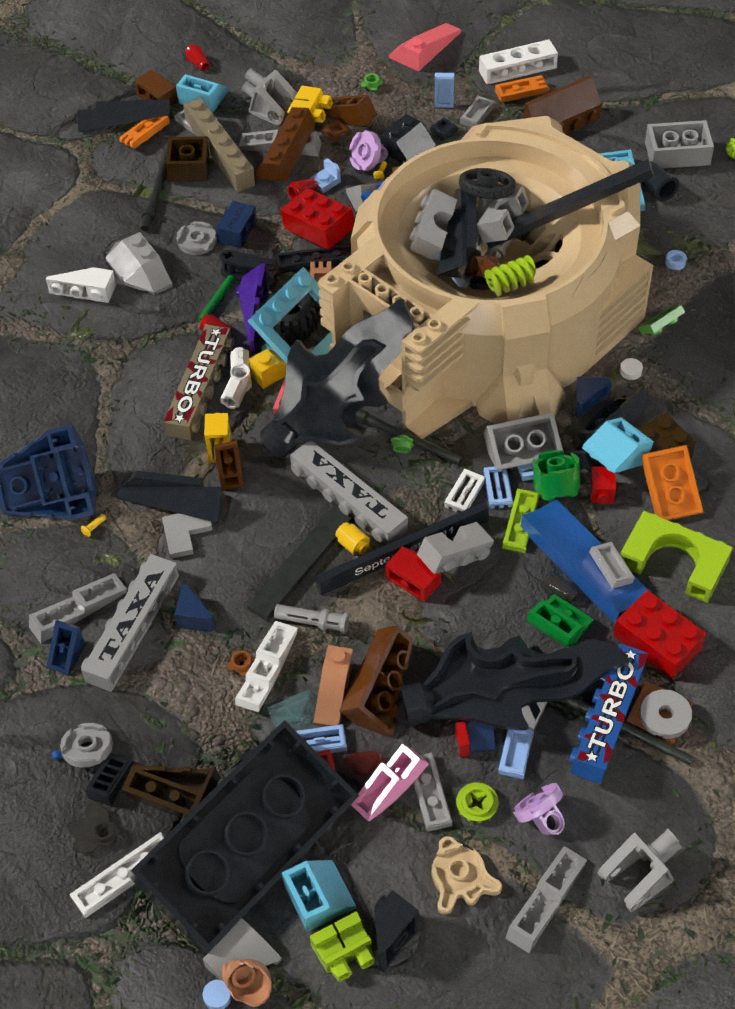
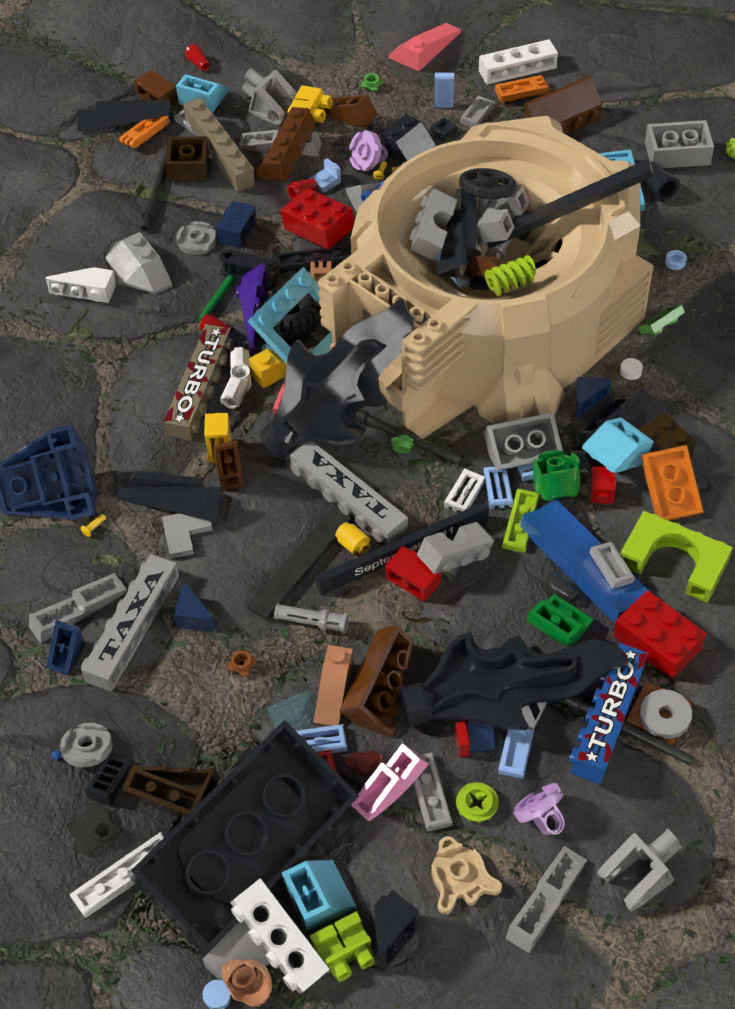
white slope [235,621,298,712] -> none
reddish brown tile [322,120,349,143] -> none
none -> white brick [231,879,330,993]

